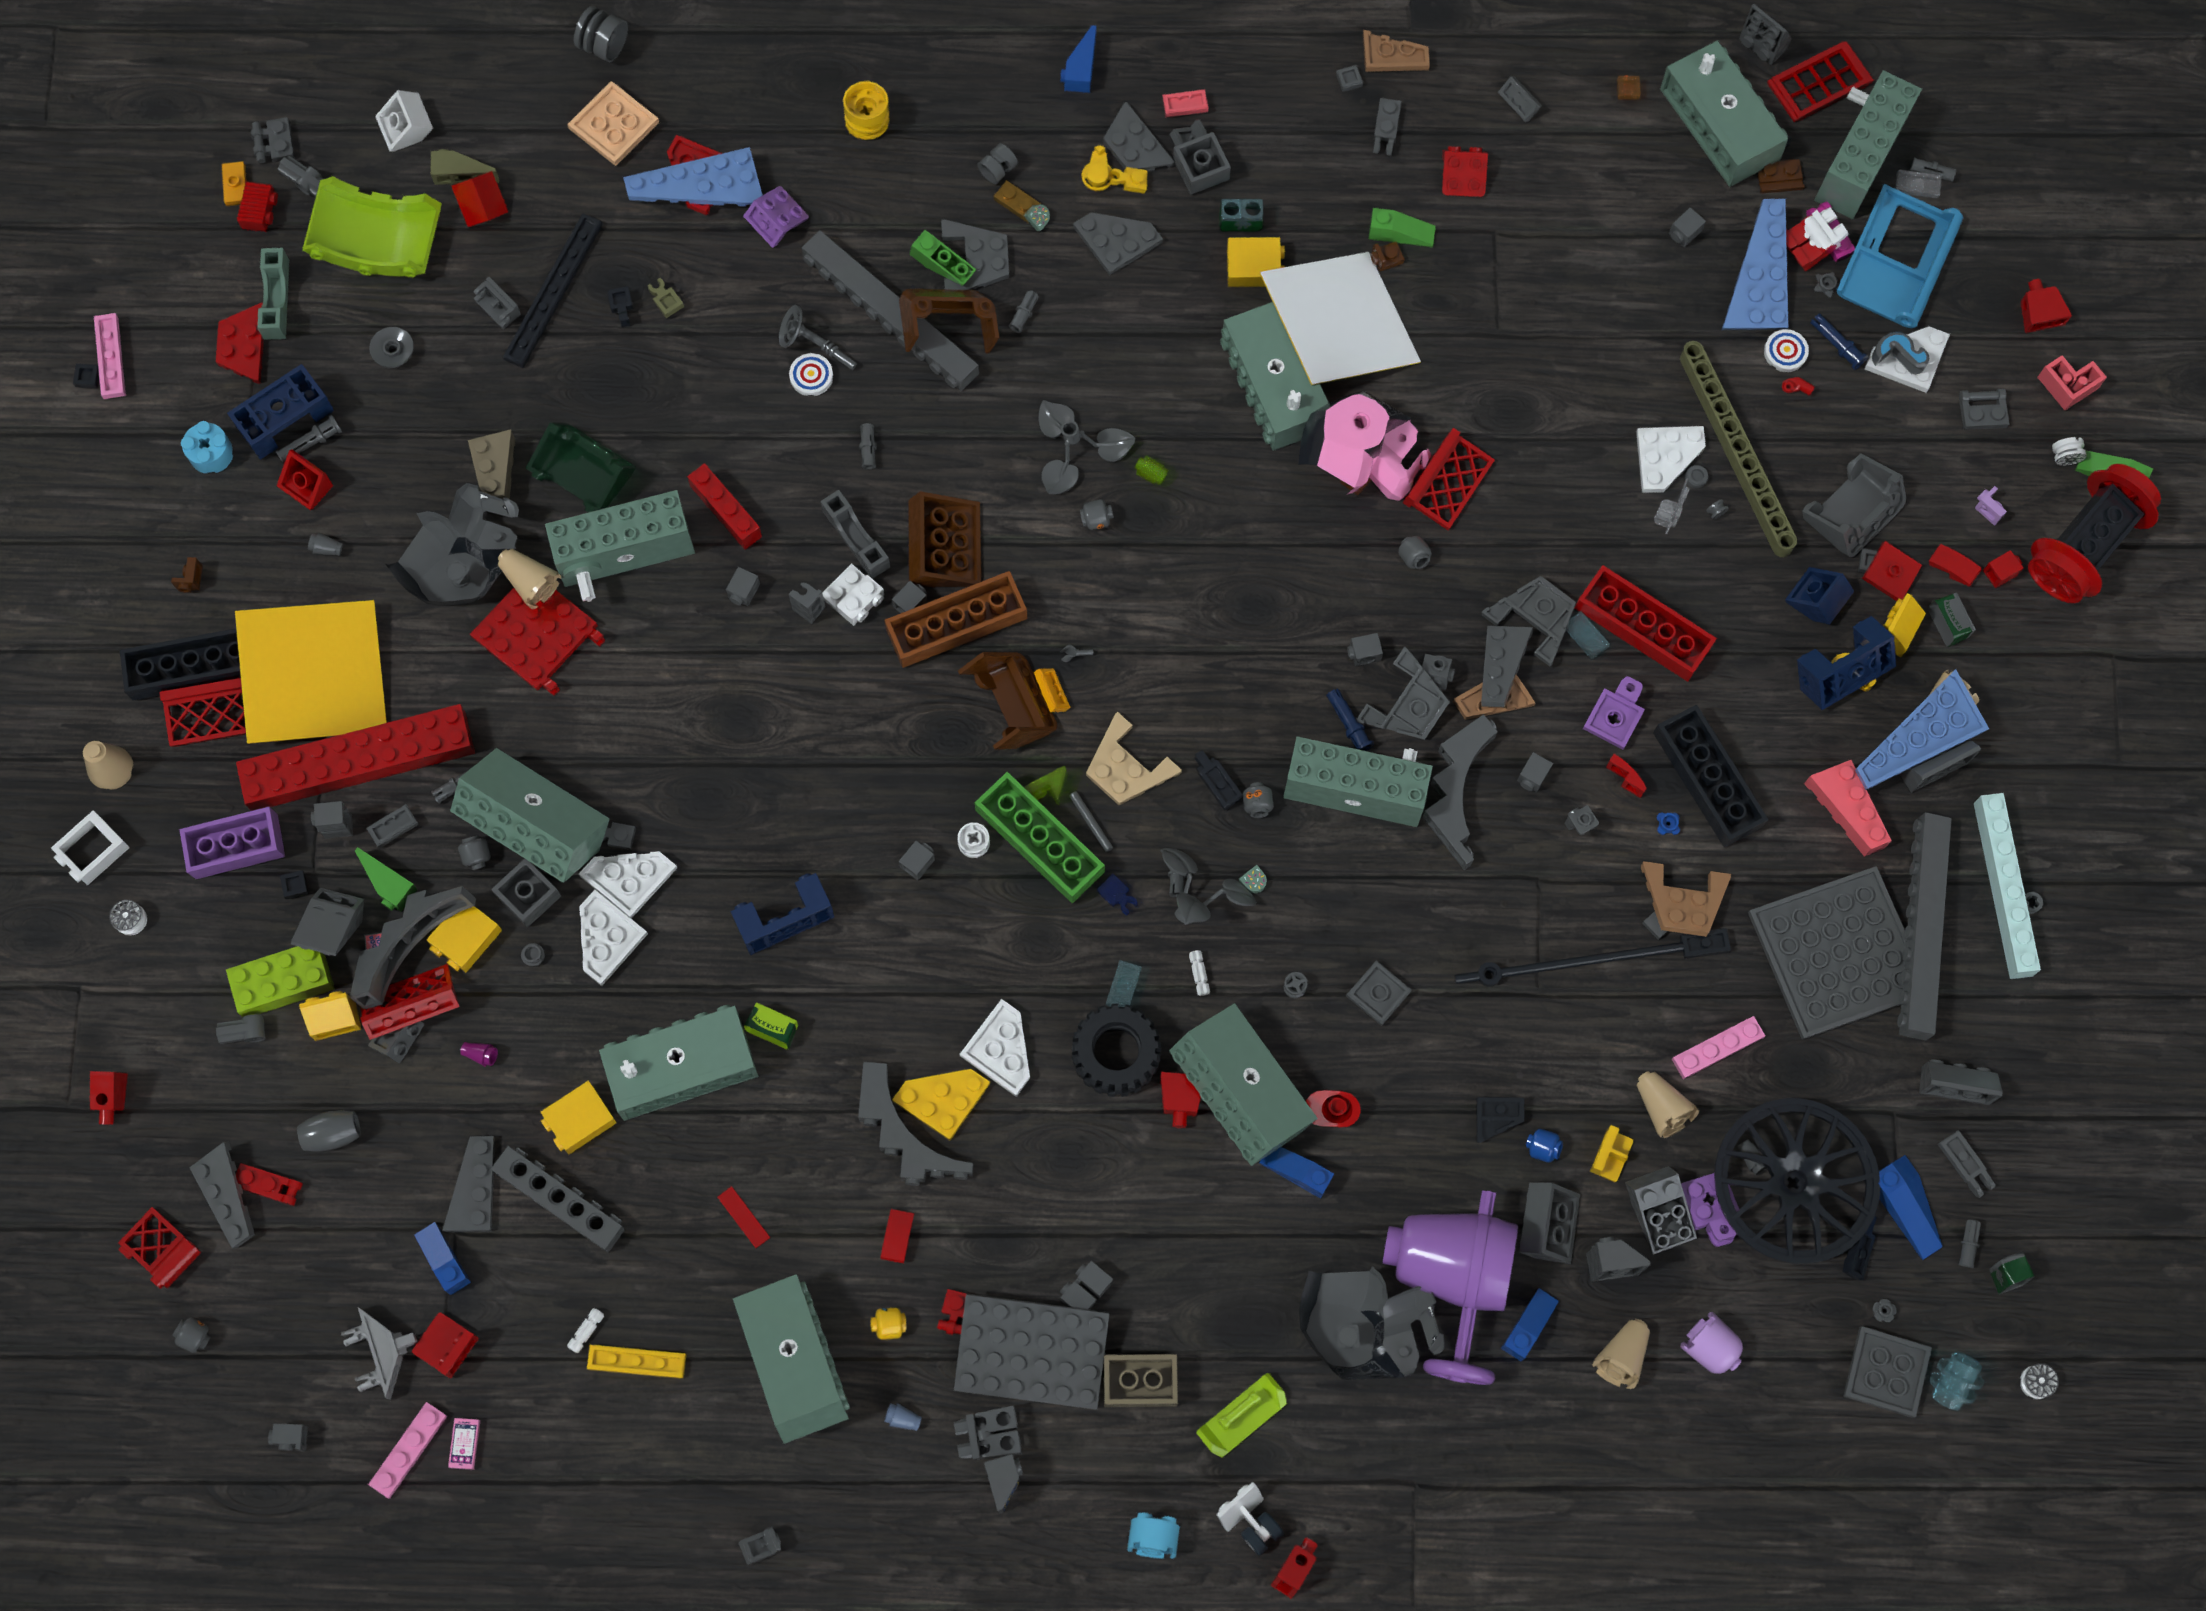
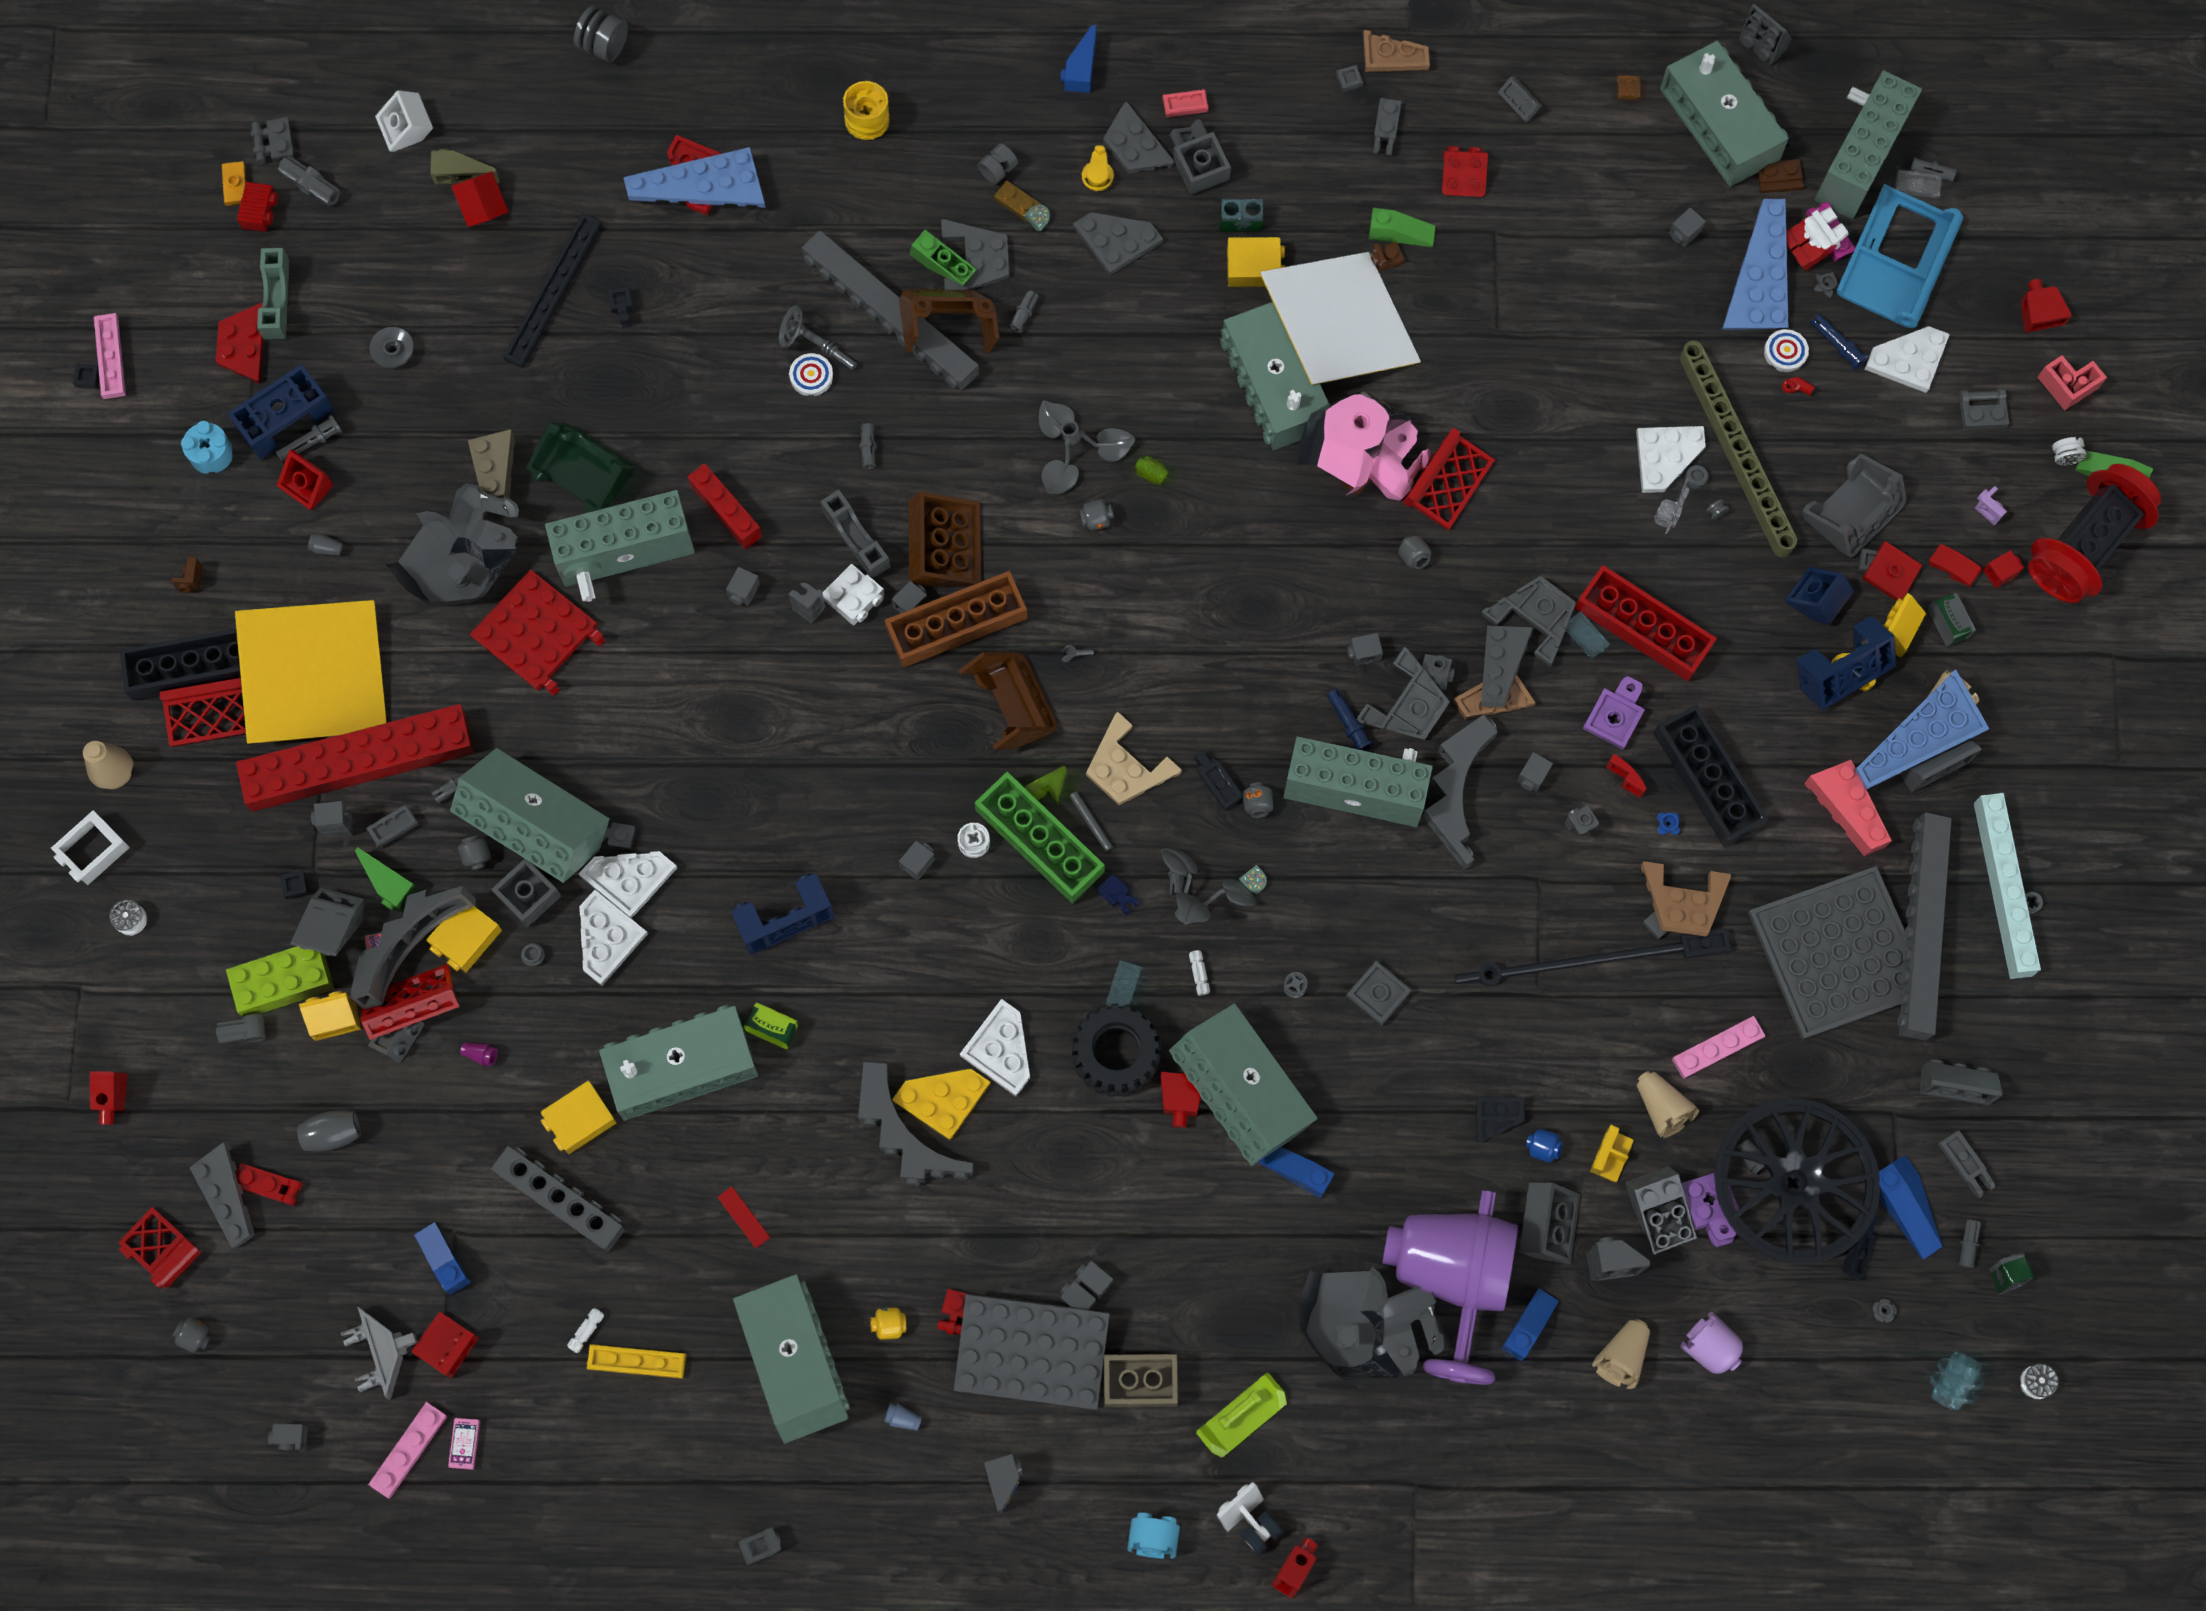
medium lavender brick [179,807,285,879] -> none
lime panel [302,176,442,277] -> none
dark grey wing [442,1136,495,1232] -> none
dark grey hinge [474,277,521,329] -> none
tan cone [498,549,561,609] -> none
light nougat plate [567,81,659,166] -> none
olive plate [648,278,684,318] -> none
medium lavender bracket [743,186,809,248] -> none
red slope [881,1209,914,1264] -> none
dark grey hips [954,1405,1022,1461] -> none
light orange plate [1033,668,1070,712] -> none
yellow plate [1109,167,1147,194] -> none
red piece [1306,1090,1361,1127] -> none
red piece [1767,41,1874,122] -> none
dark grey plate [1843,1326,1932,1418] -> none
dark grey animal [1872,332,1930,374] -> none

